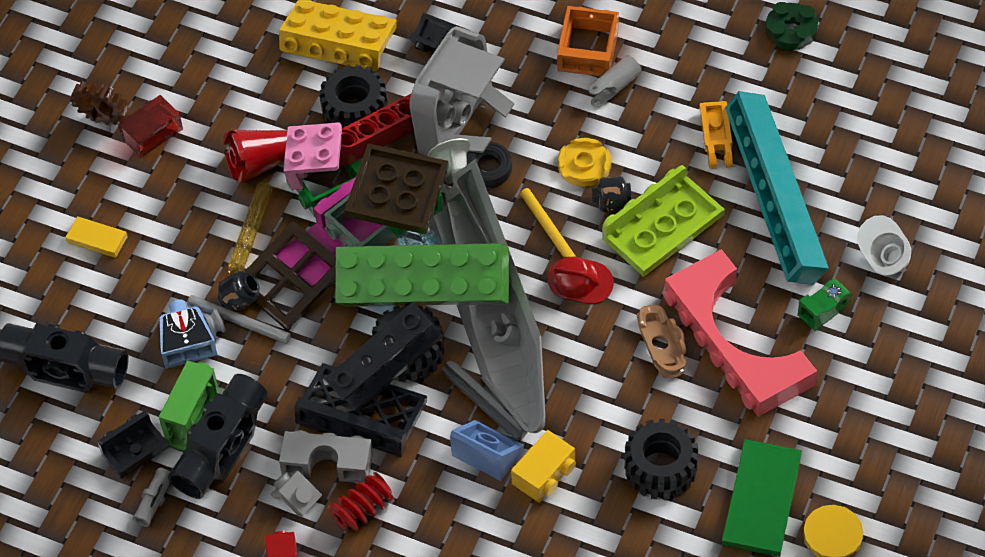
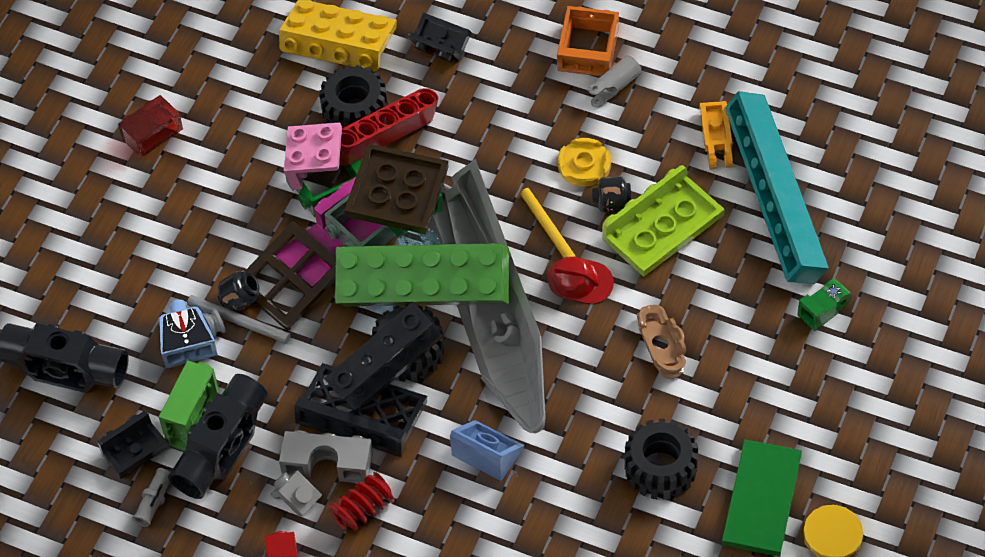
yellow tile [65,216,128,258] -> none
reddish brown gear [70,81,129,125] -> none
red cone [223,130,288,184] -> none
clear yellow axle [228,182,272,274] -> none
light grey piece [410,26,514,156] -> none
white piece [427,138,470,185] -> none
dark grey axle [442,361,528,441] -> none
black tyre [466,142,513,188] -> none
yellow piece [511,430,576,503] -> none
coral arch [663,249,817,417] -> none
dark green plate [765,2,818,50] -> none
white piece [857,215,911,276] -> none

